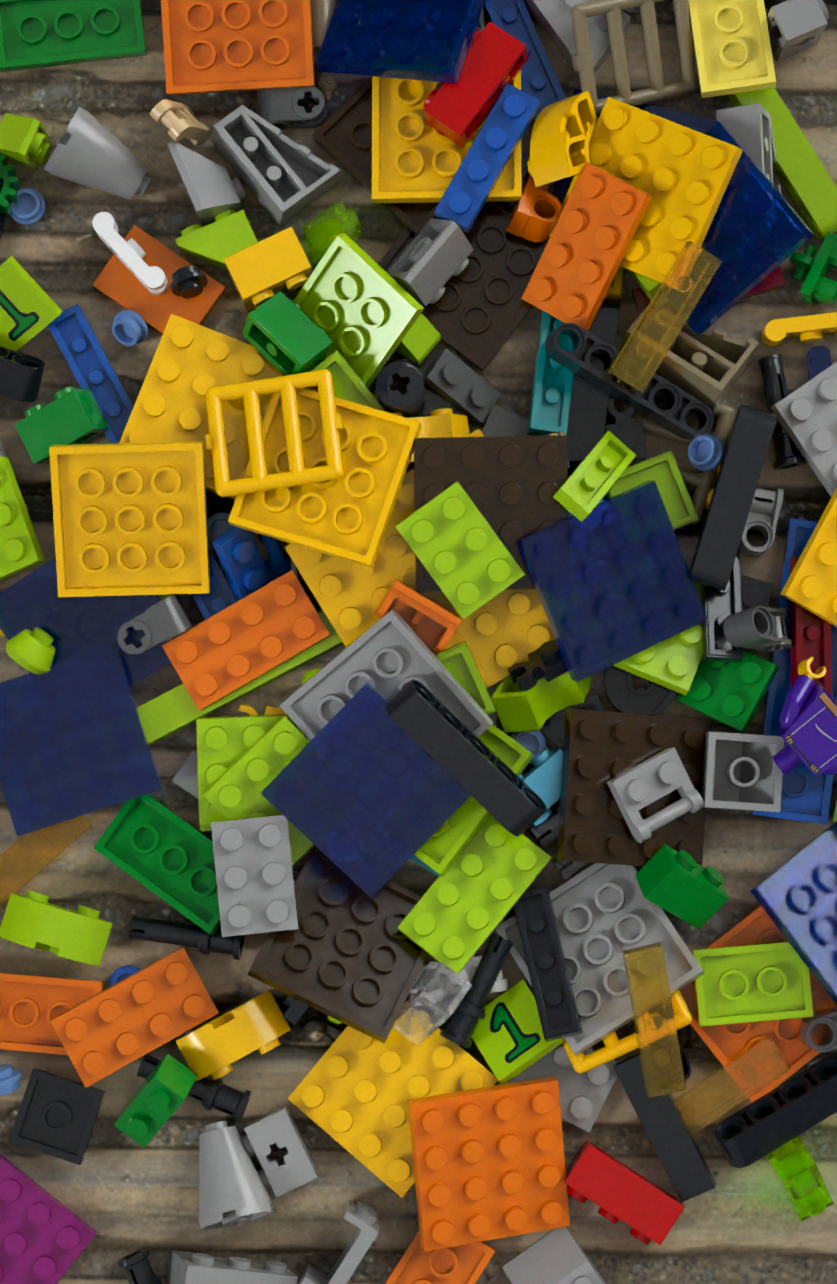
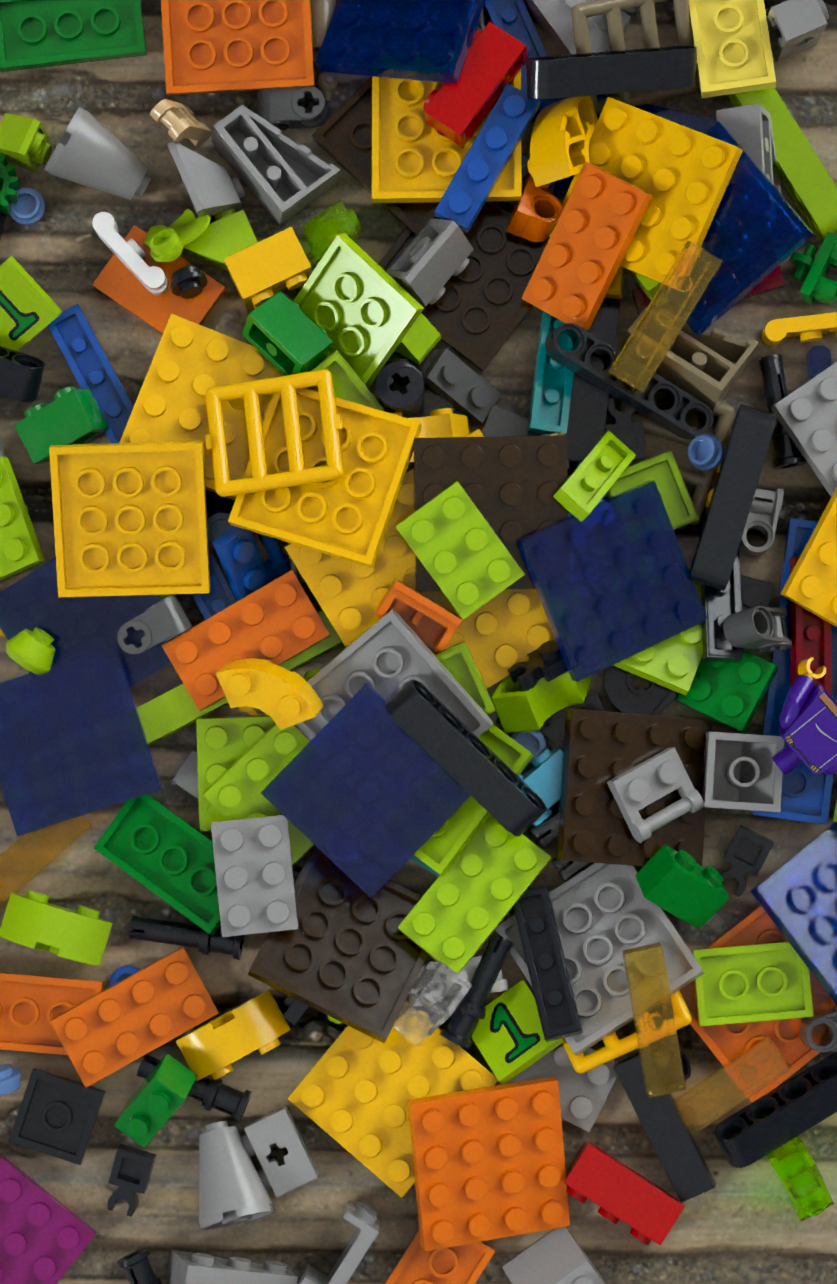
medium blue plate [112,310,148,346] -> none
none -> black plate [107,1144,157,1217]
none -> lime plate [144,209,210,262]
none -> yellow brick [216,658,324,730]
none -> black beam [526,46,697,99]
none -> black plate [720,825,774,897]

